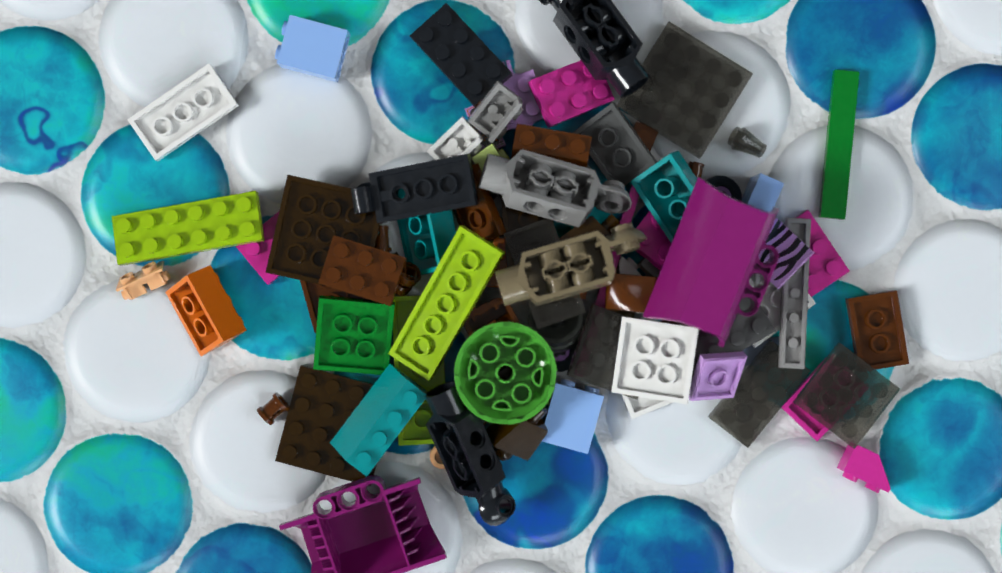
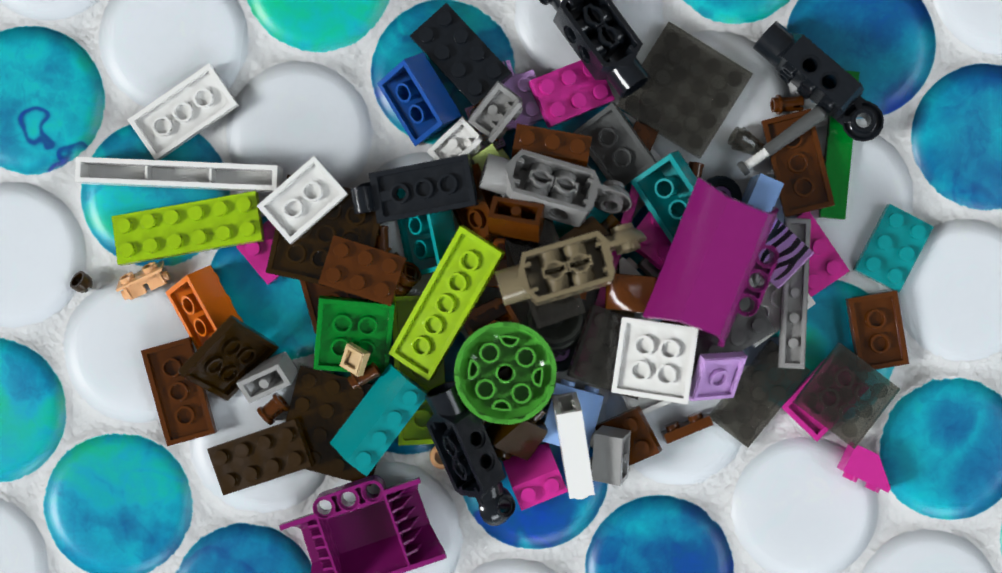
light blue brick [275,15,351,82] -> none
none -> dark brown hinge [70,271,93,293]
none -> white brick [75,157,283,192]
none -> reddish brown plate [141,337,217,446]
none -> dark brown plate [178,315,279,401]
none -> dark brown plate [207,418,315,496]
none -> light grey slope [236,351,298,403]
none -> white plate [257,156,348,245]
none -> tan tile [340,342,370,377]
none -> reddish brown pin [348,362,381,390]
none -> blue slope [377,52,462,146]
none -> reddish brown brick [488,196,544,242]
none -> dark pink slope [502,442,568,511]
none -> white slope [552,392,595,499]
none -> light grey brick [590,425,631,486]
none -> reddish brown plate [595,406,662,466]
none -> reddish brown plate [661,411,713,444]
none -> dark grey piece [737,106,826,176]
none -> black brick [753,21,884,142]
none -> reddish brown plate [761,109,835,218]
none -> reddish brown pin [770,95,804,115]
none -> teal plate [853,204,934,292]

